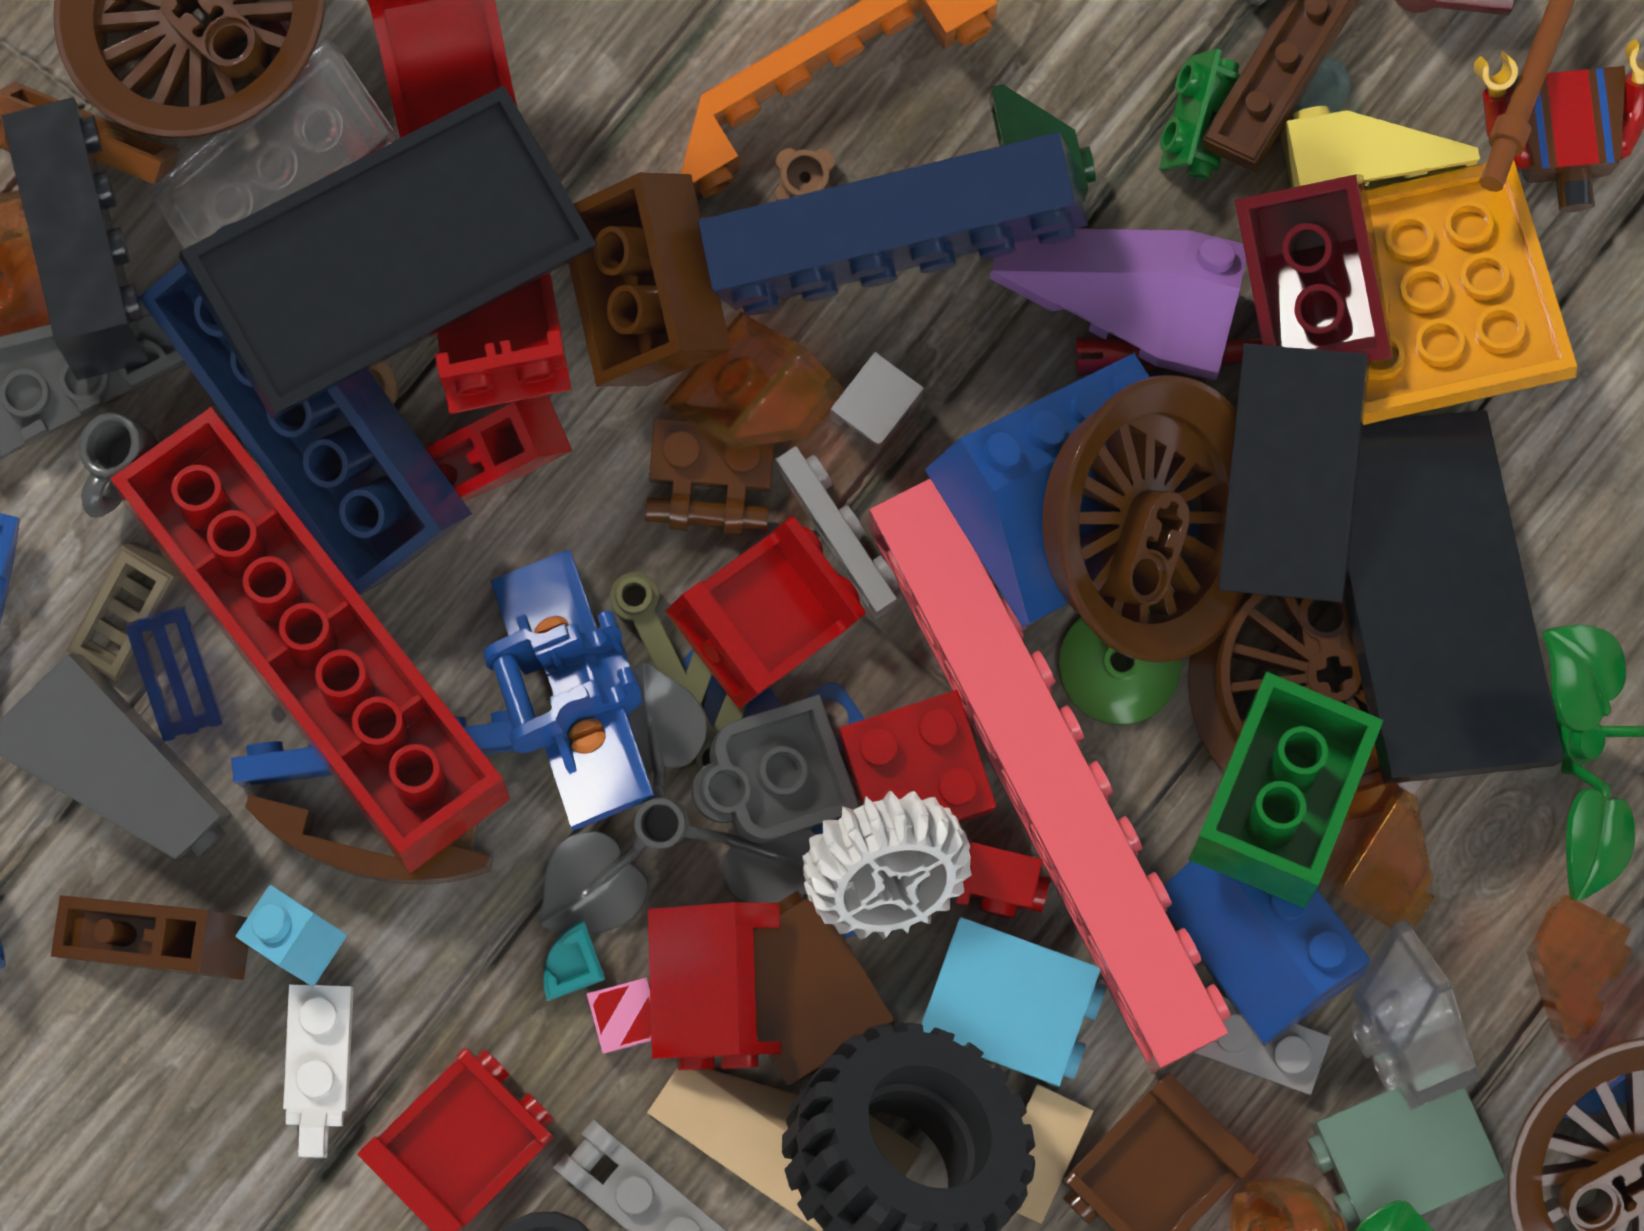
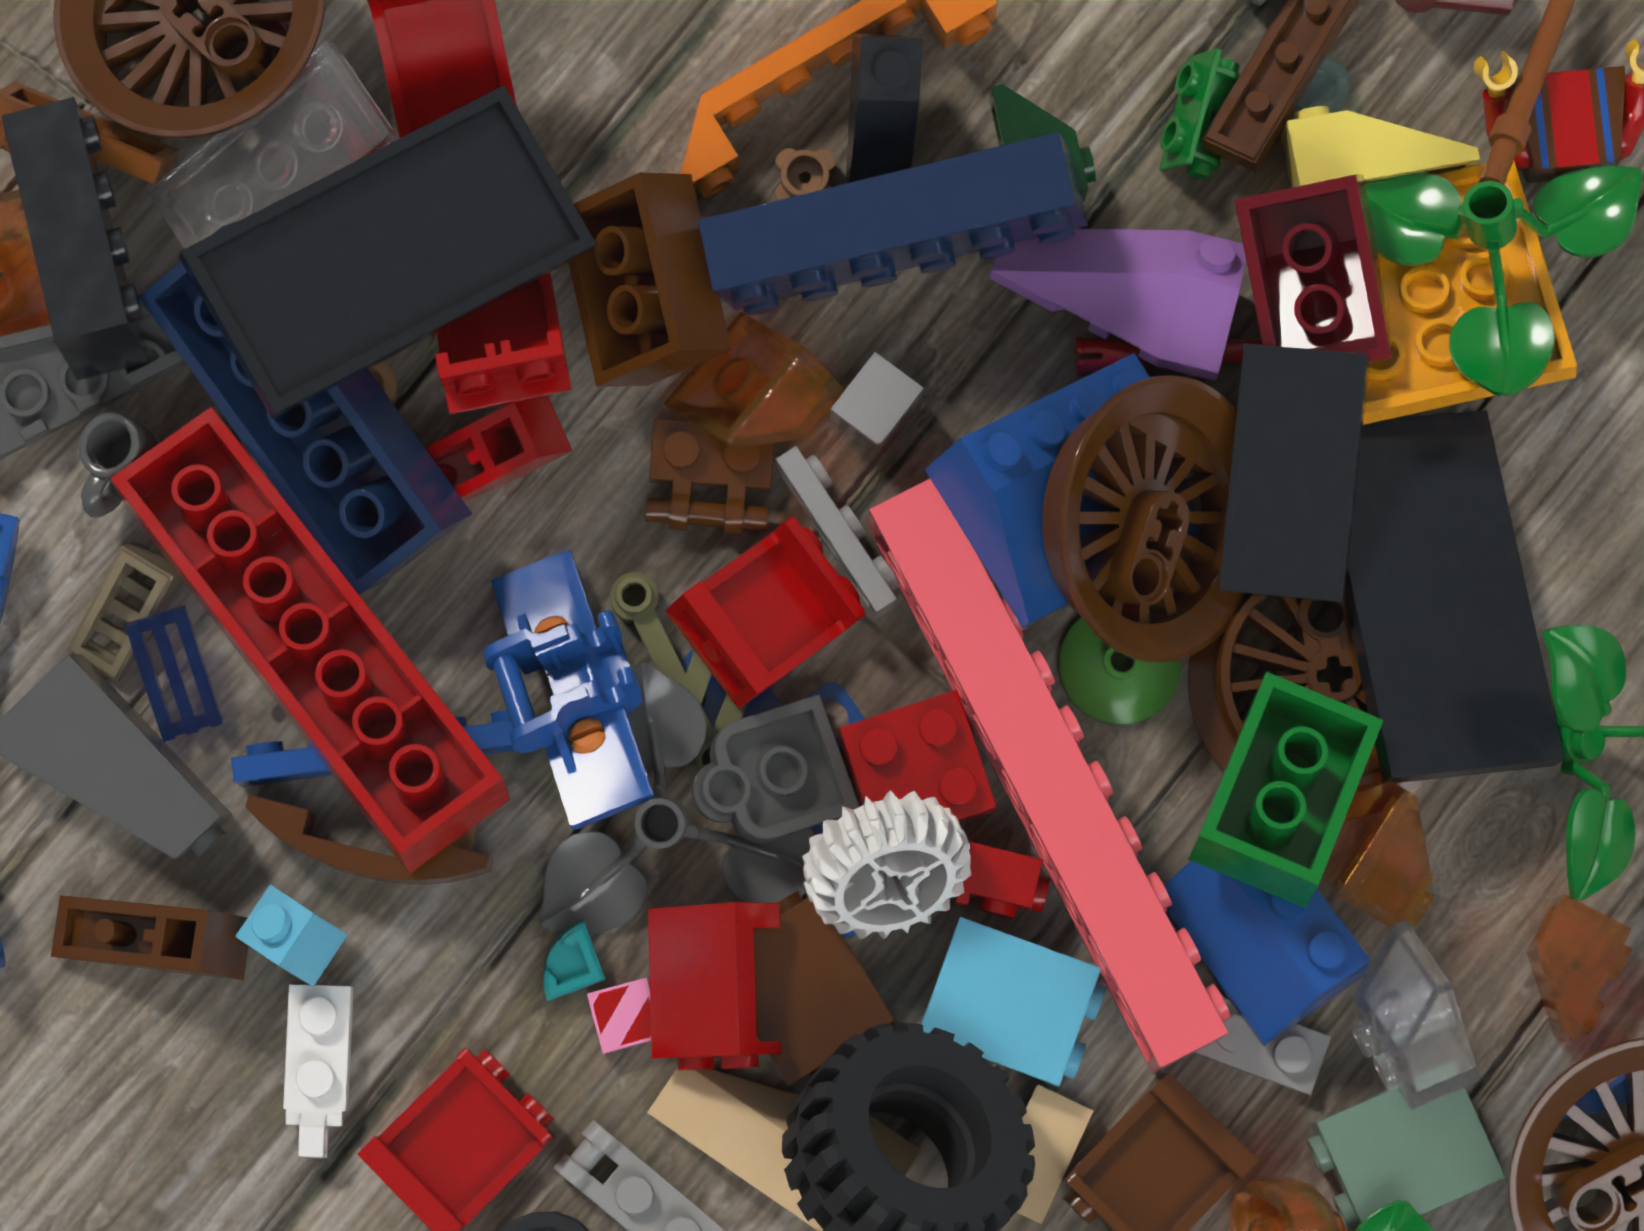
none -> black slope [846,33,923,184]
none -> green plant [1365,166,1643,396]

